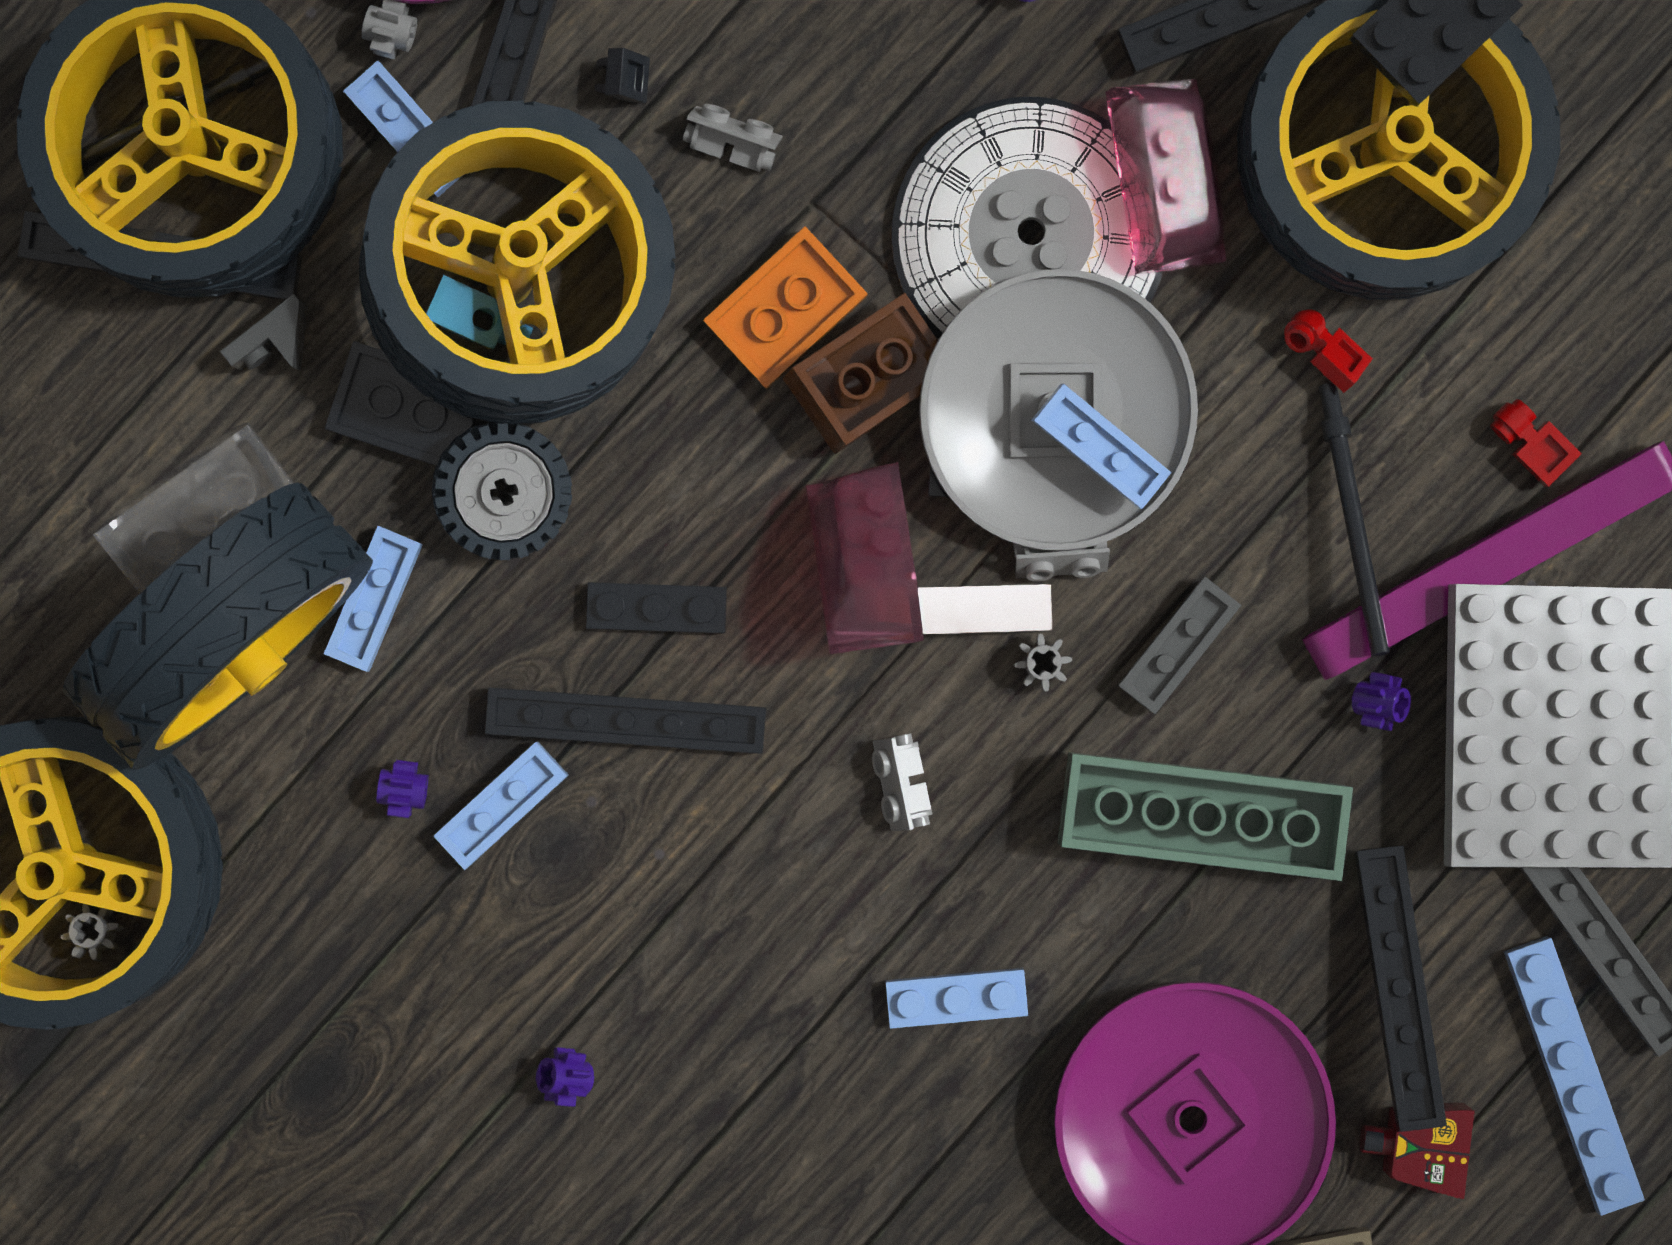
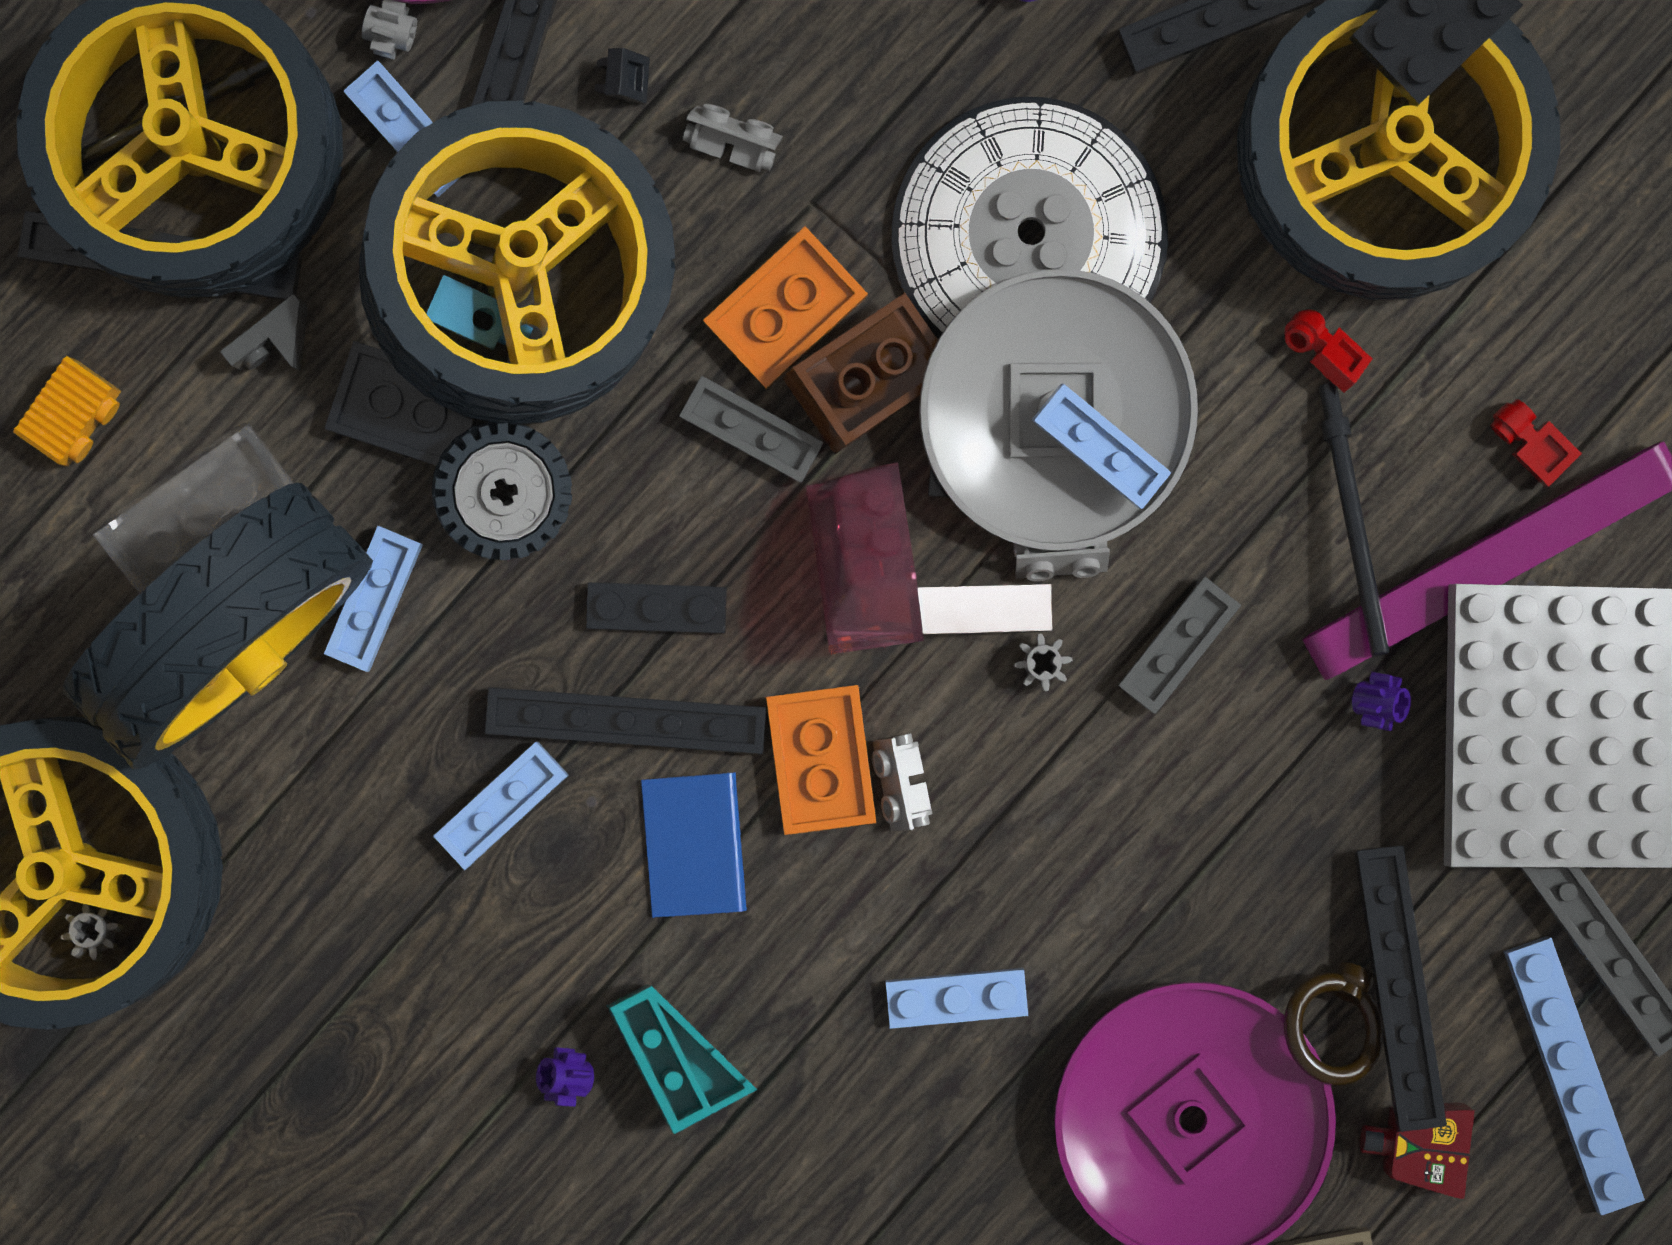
dark purple gear [376,760,429,819] -> none
sand green brick [1057,752,1353,881] -> none
clear pink windscreen [1105,79,1226,275] -> none
none -> light orange brick [13,356,121,467]
none -> teal wedge [606,984,757,1134]
none -> blue piece [641,772,747,918]
none -> dark grey plate [680,376,824,484]
none -> orange plate [766,685,876,835]
none -> dark brown piece [1284,963,1383,1086]

